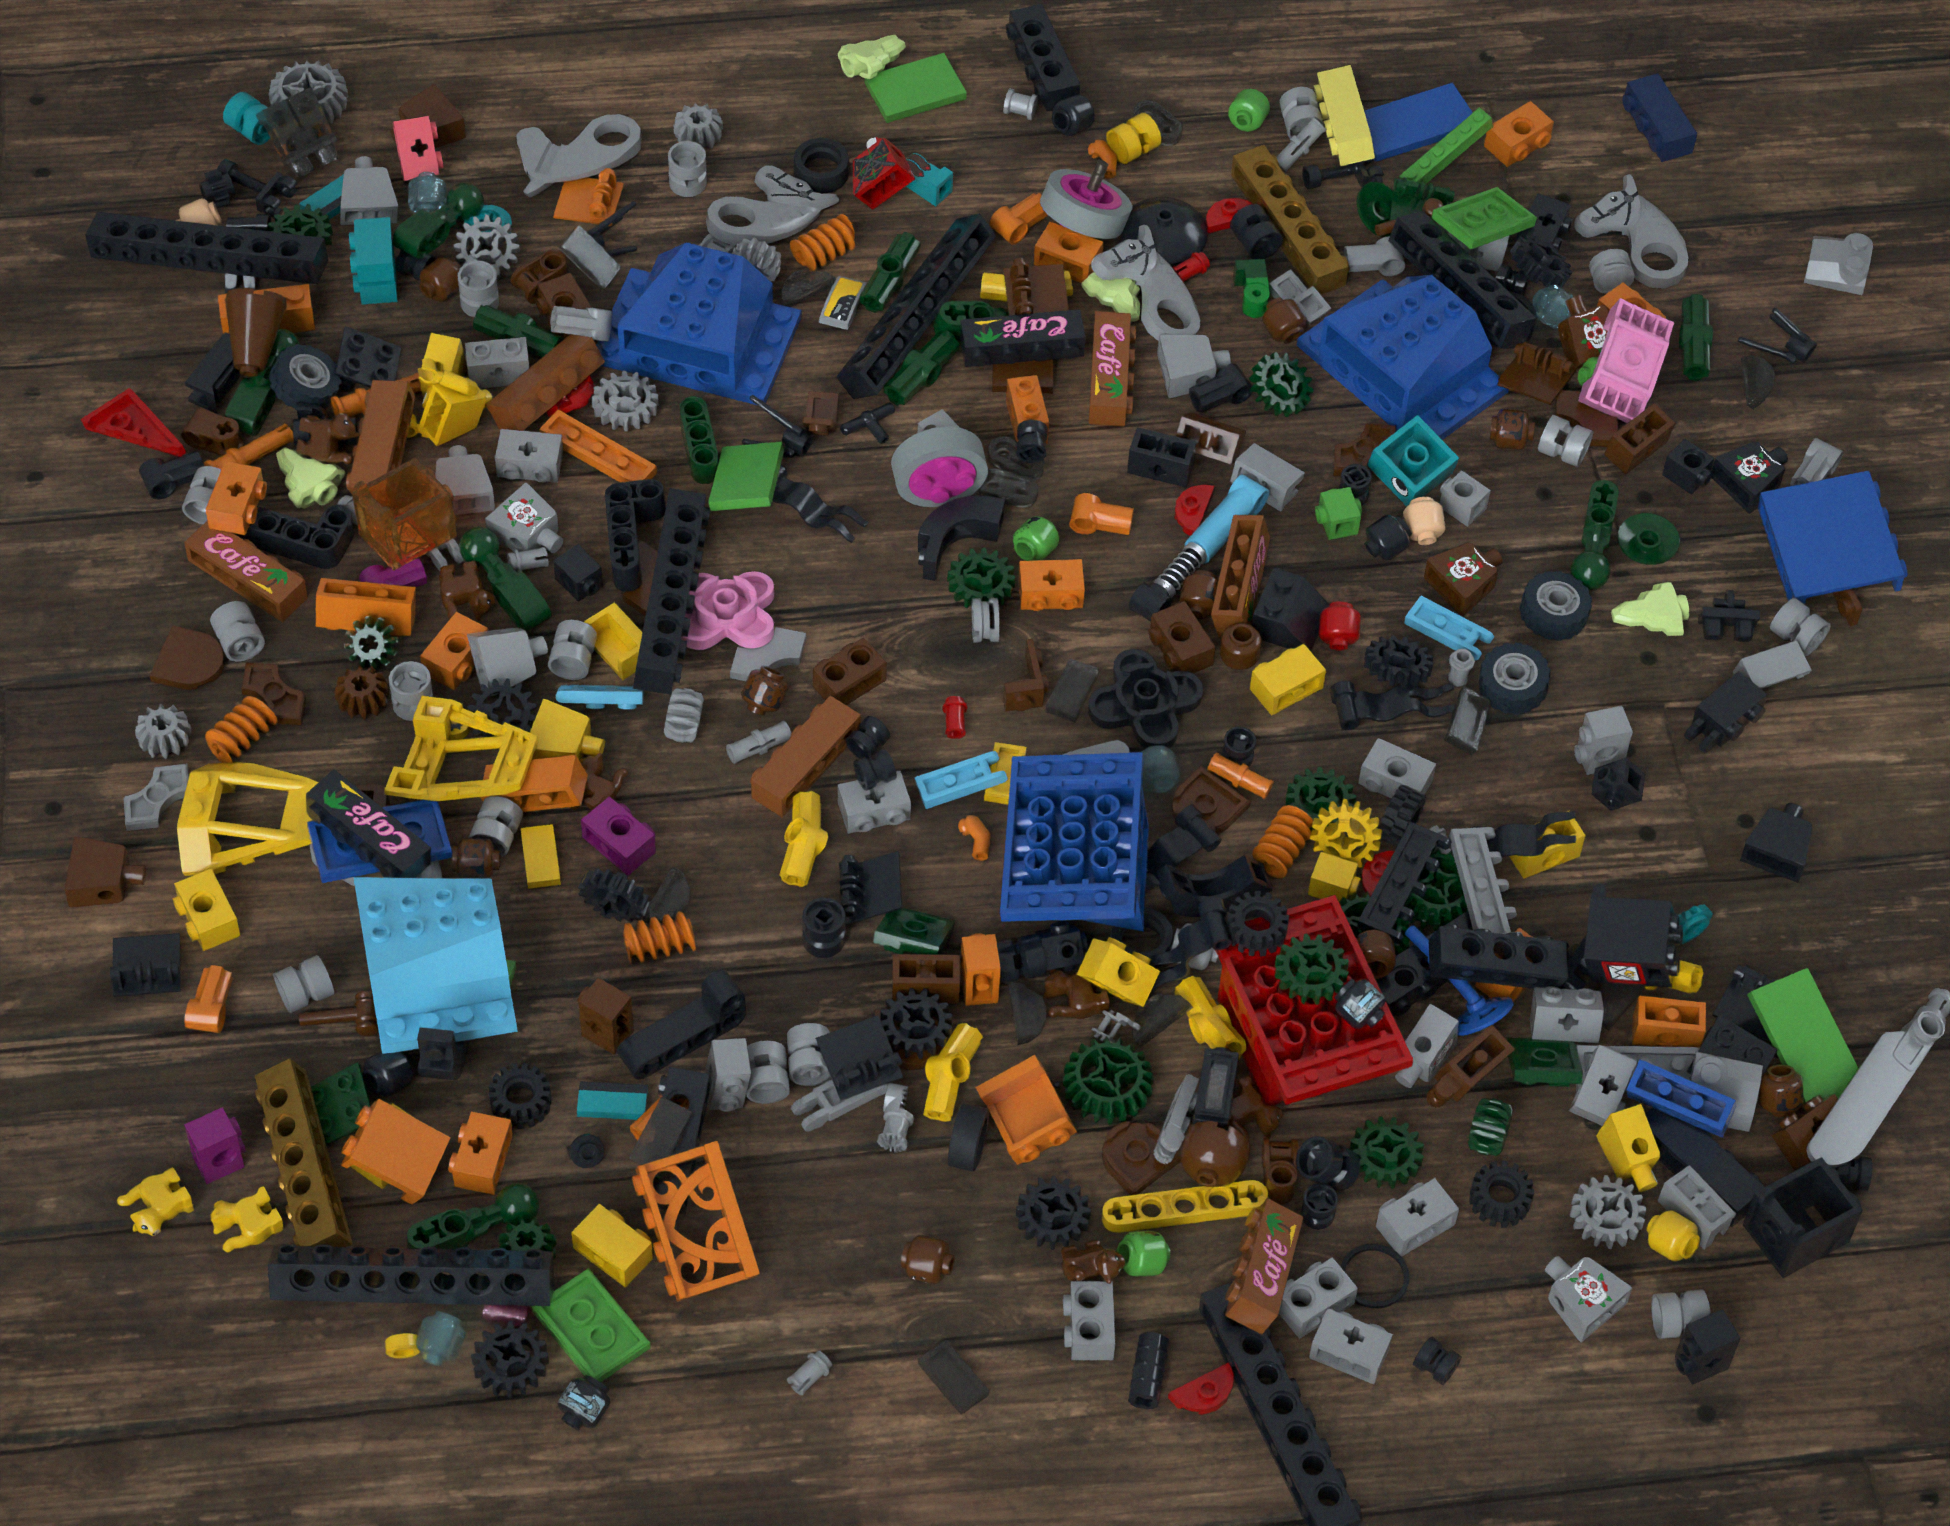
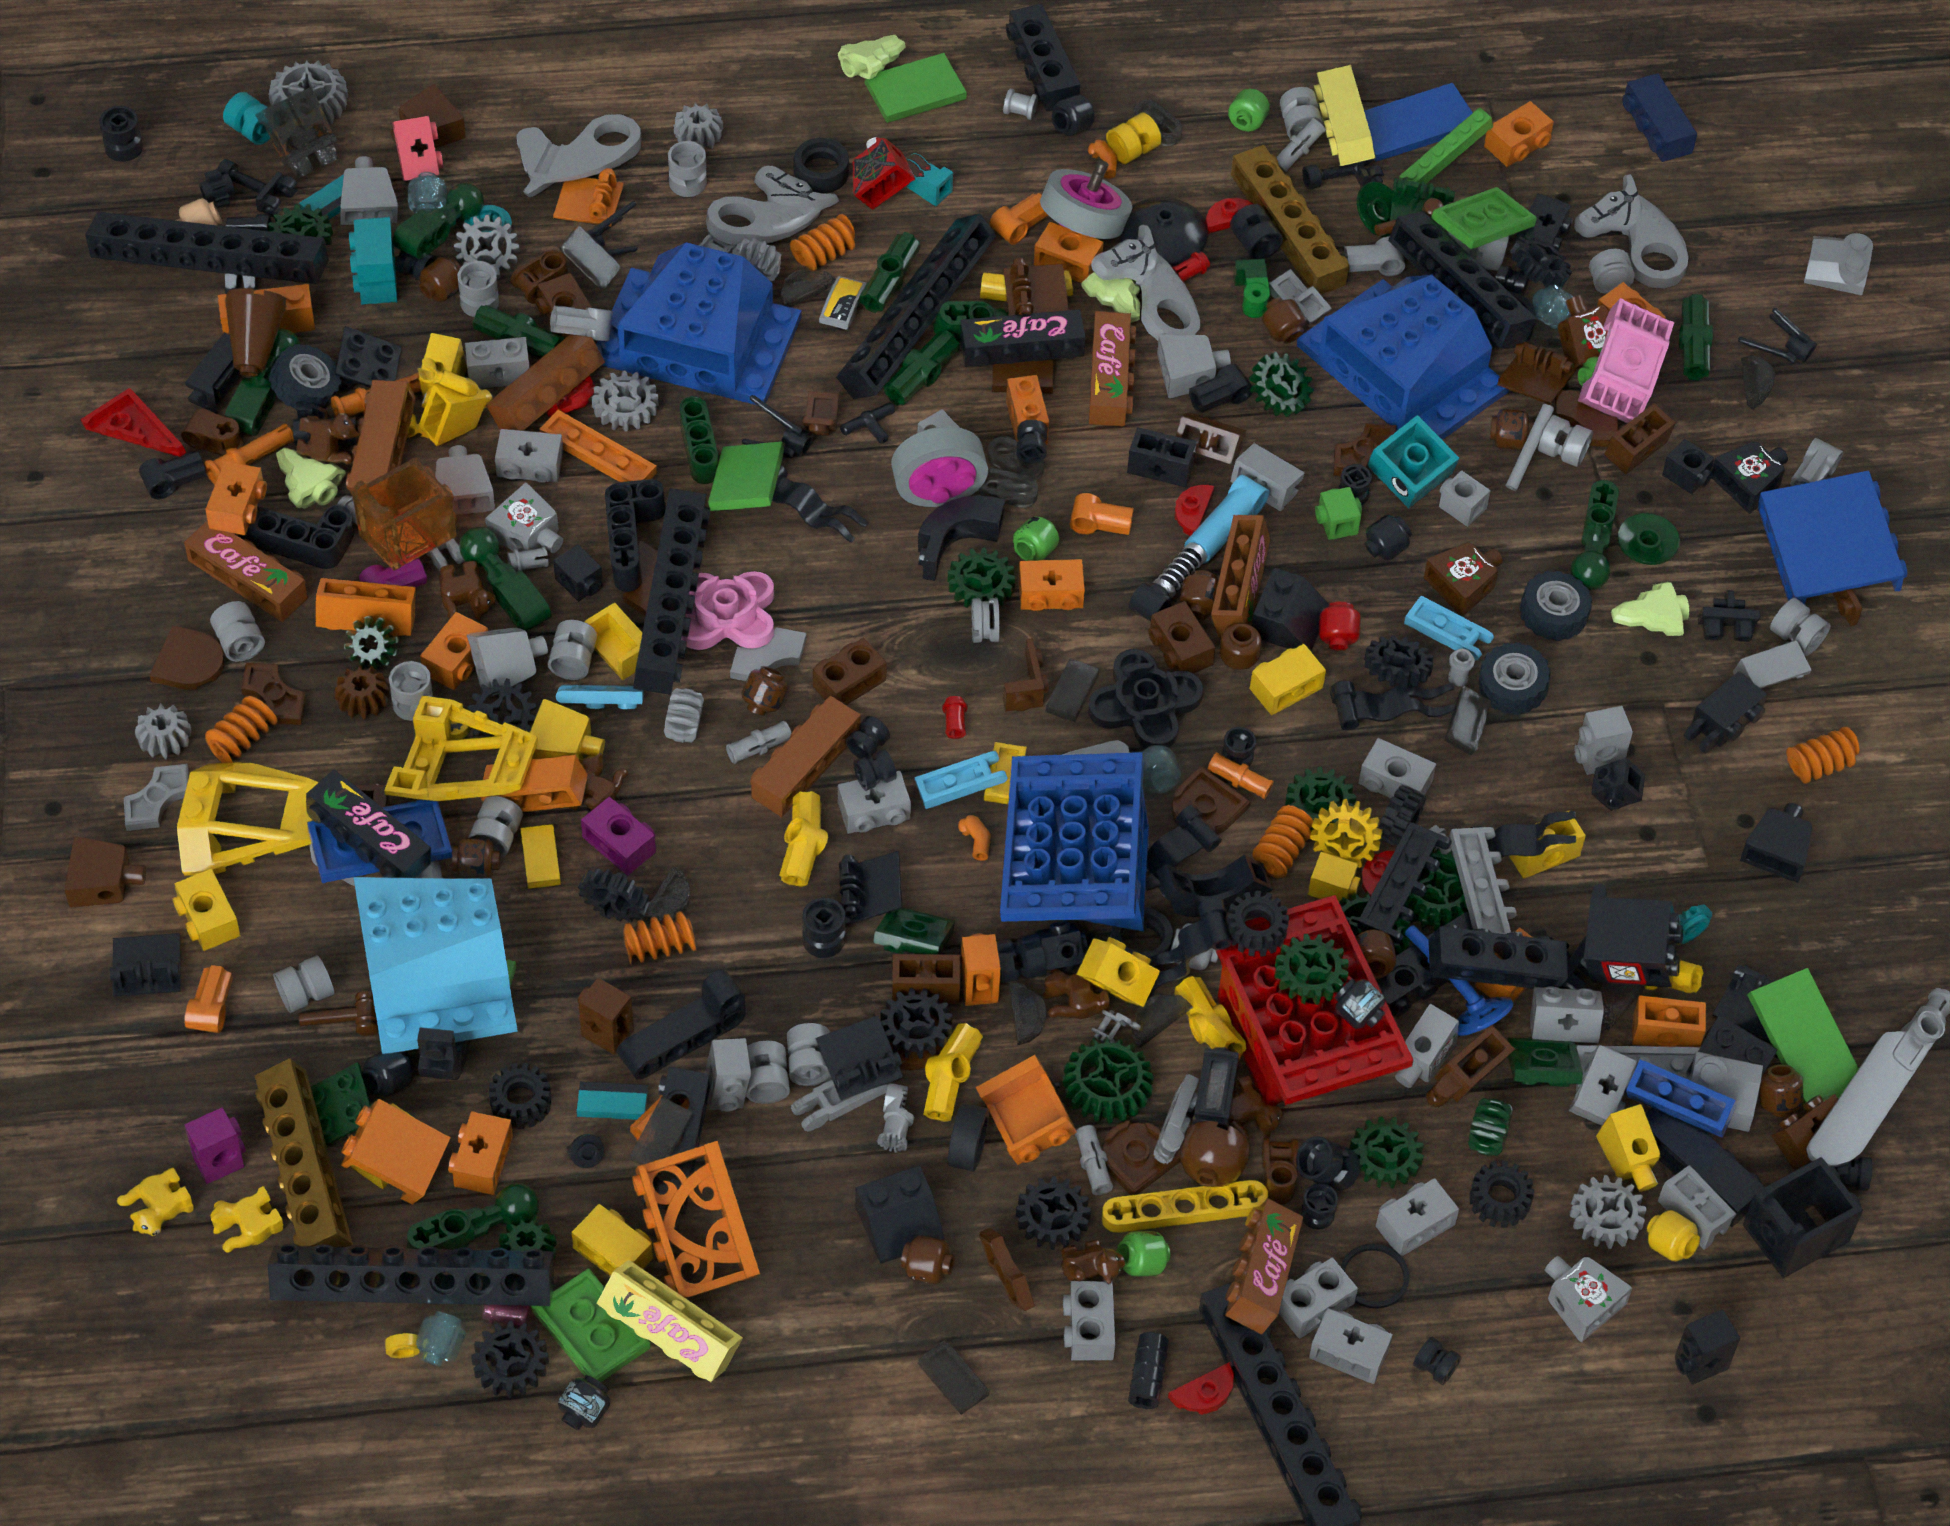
light grey wheel [182,466,221,524] -> none
light grey pin [787,1351,832,1395] -> none
light nougat head [1403,497,1445,545] -> none
light grey wheel [1651,1289,1710,1339] -> none
none -> black wheel [99,106,143,162]
none -> light yellow brick [596,1260,743,1382]
none -> black slope [855,1165,945,1264]
none -> reddish brown tile [979,1228,1035,1311]
none -> light grey pin [1075,1125,1113,1195]
none -> light grey piece [1506,404,1554,491]
none -> orange piece [1786,727,1860,784]

